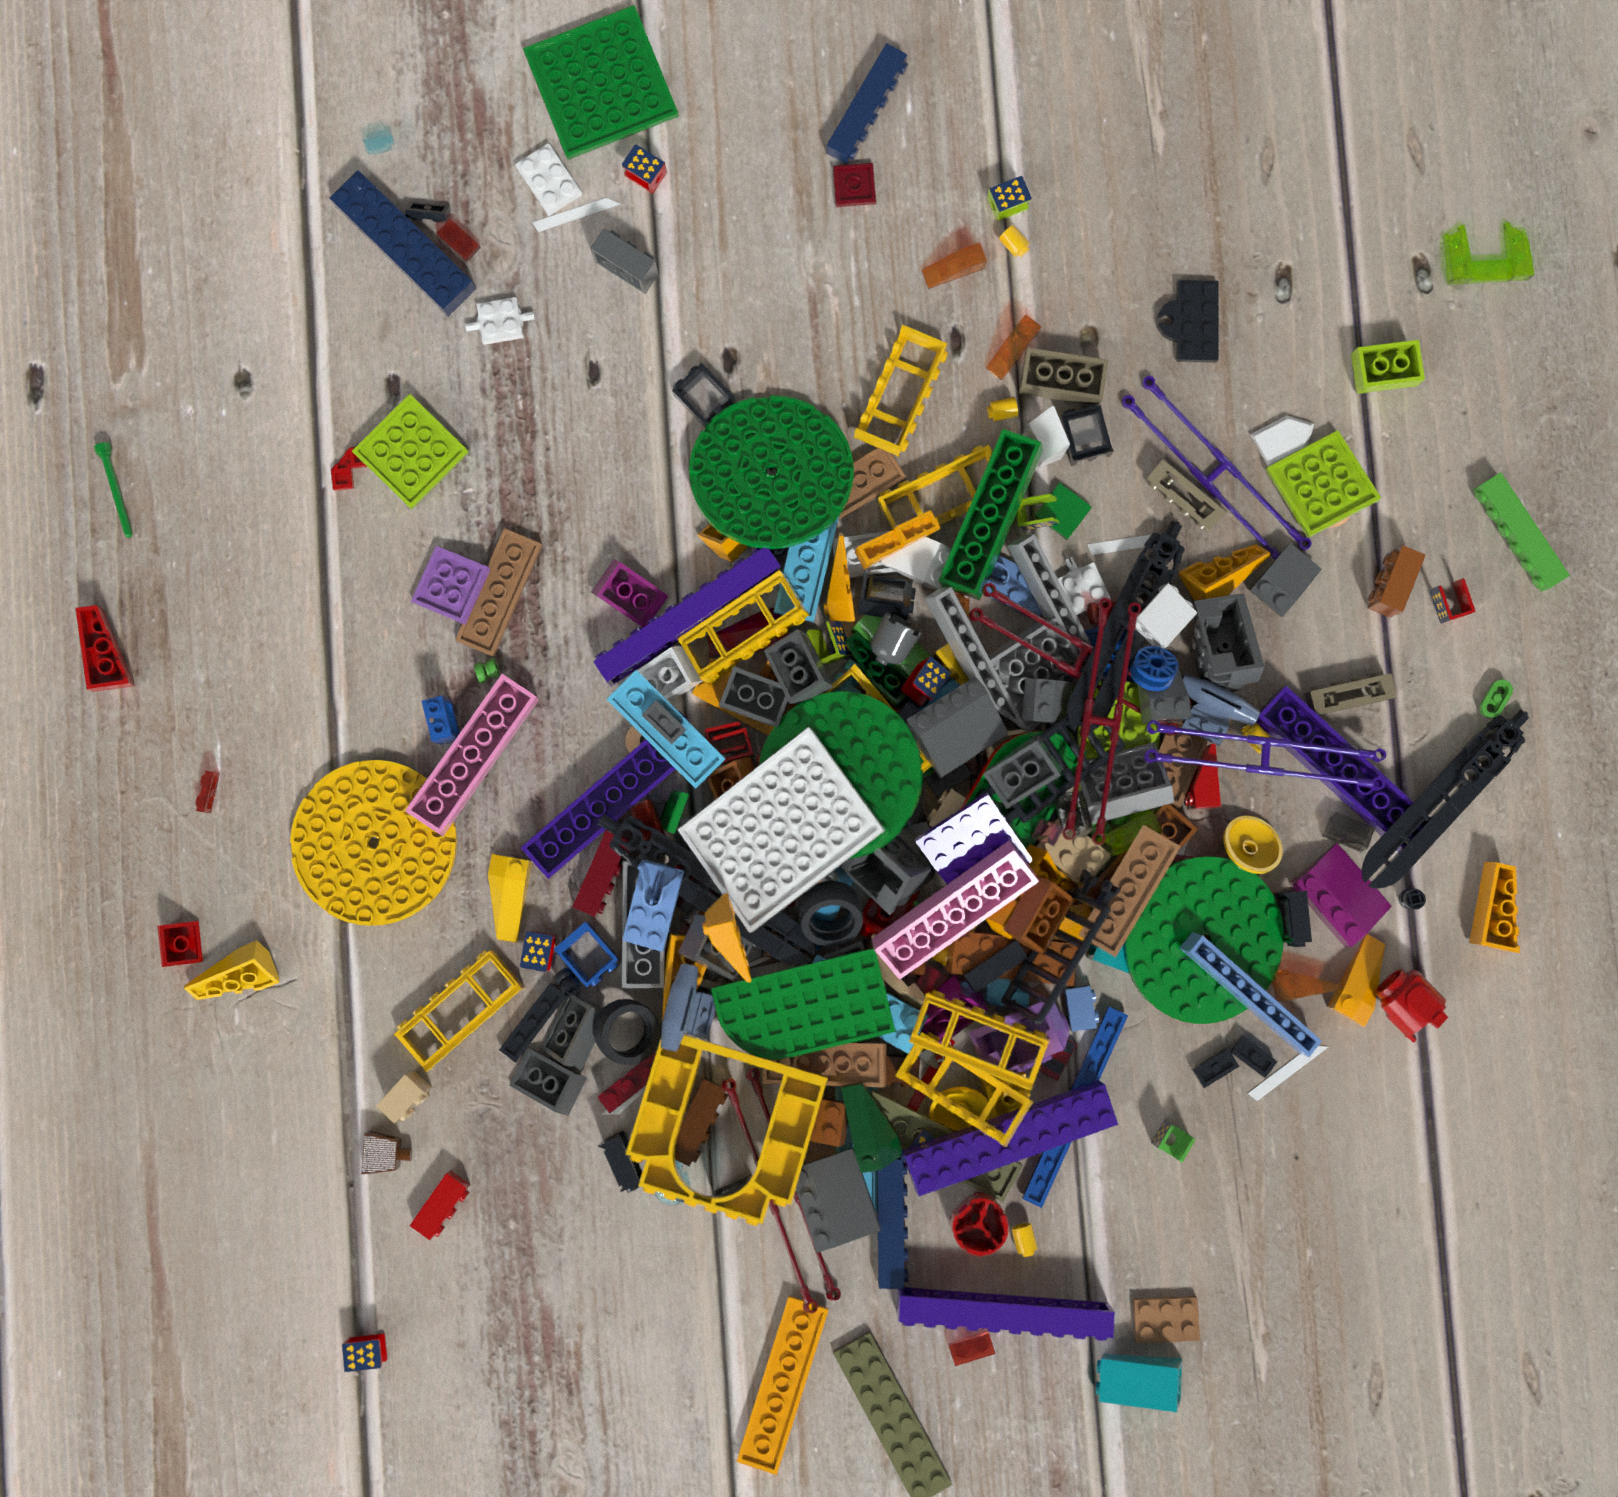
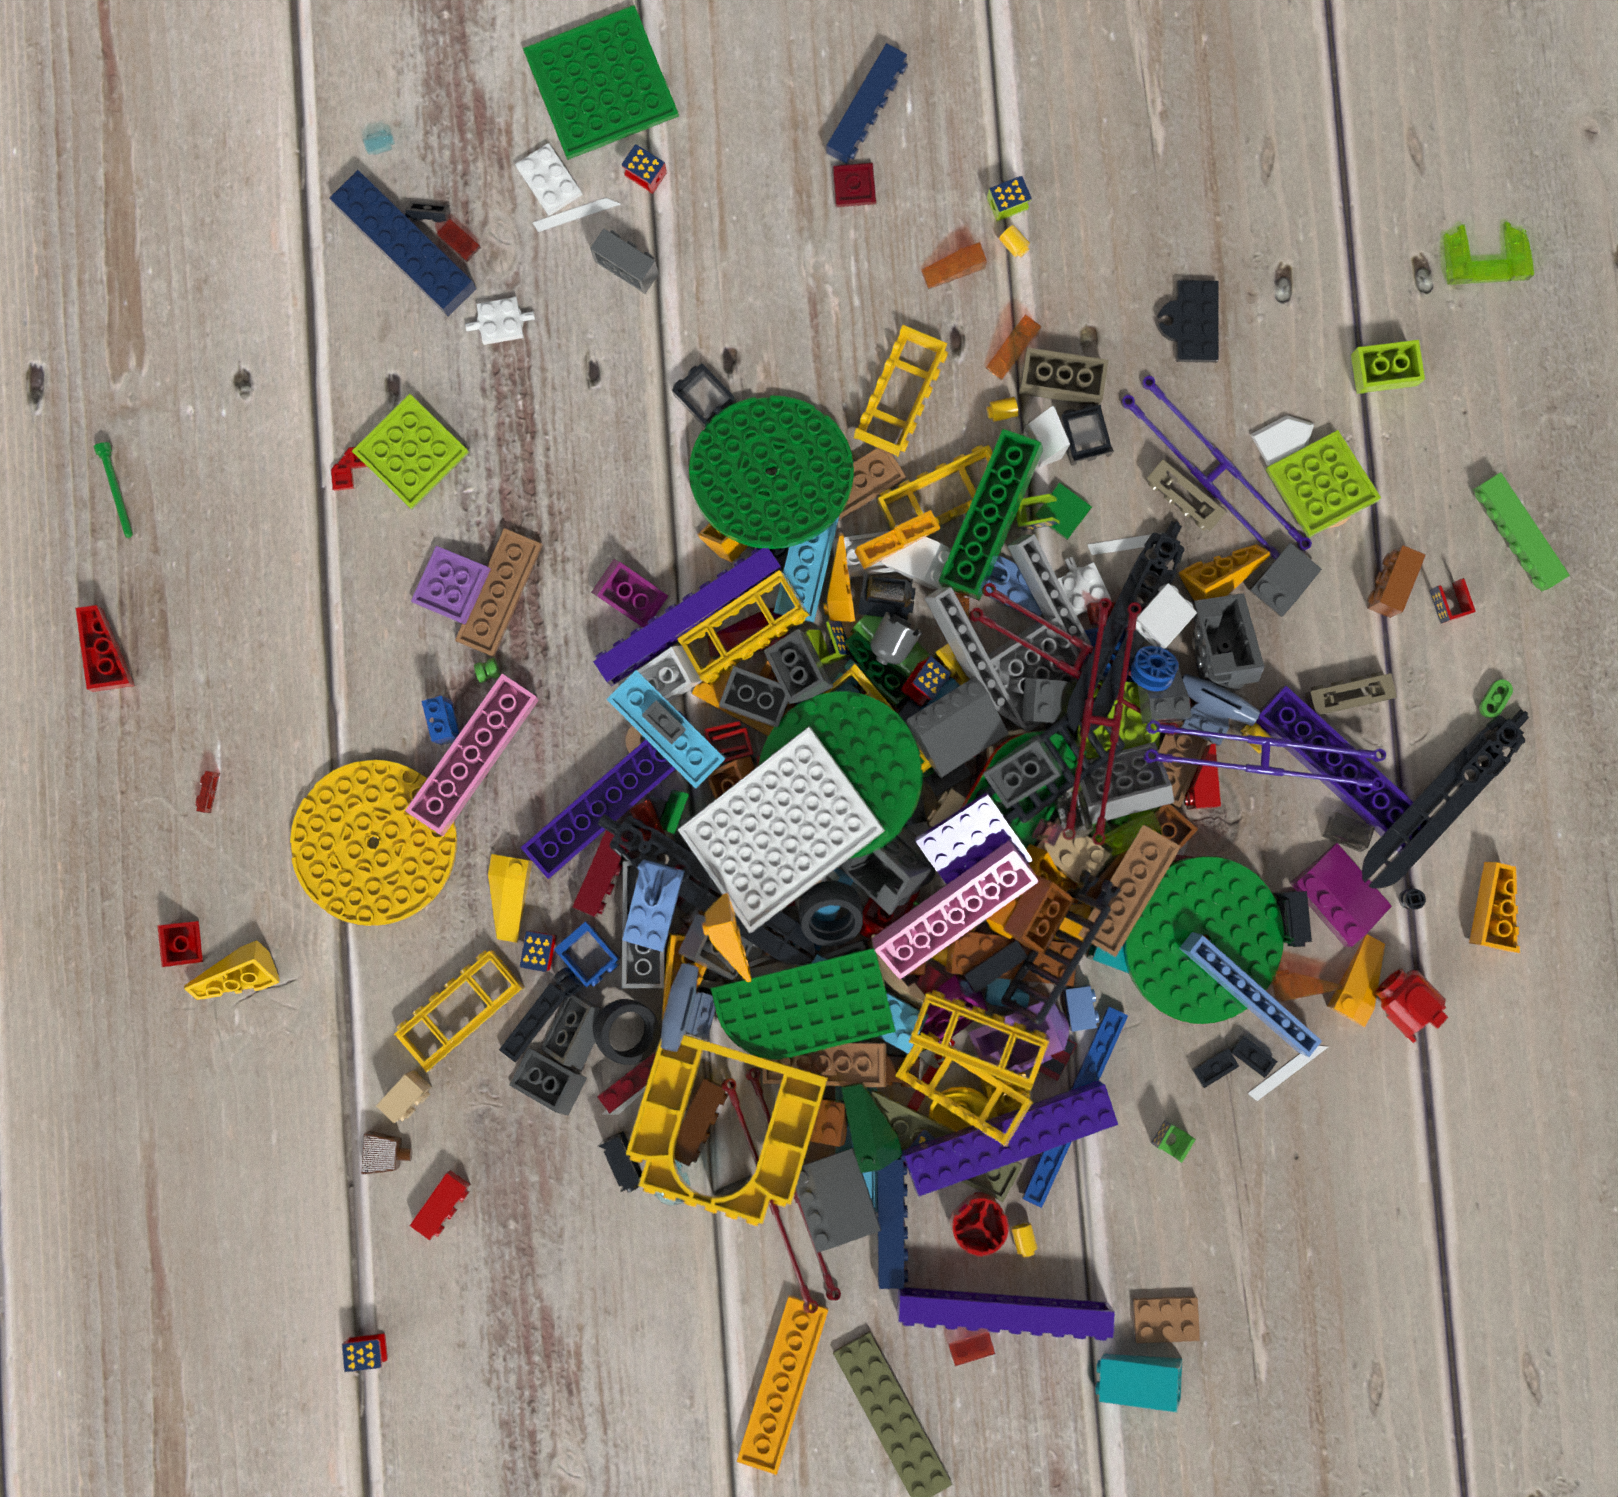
yellow dish [1223,816,1283,874] -> none

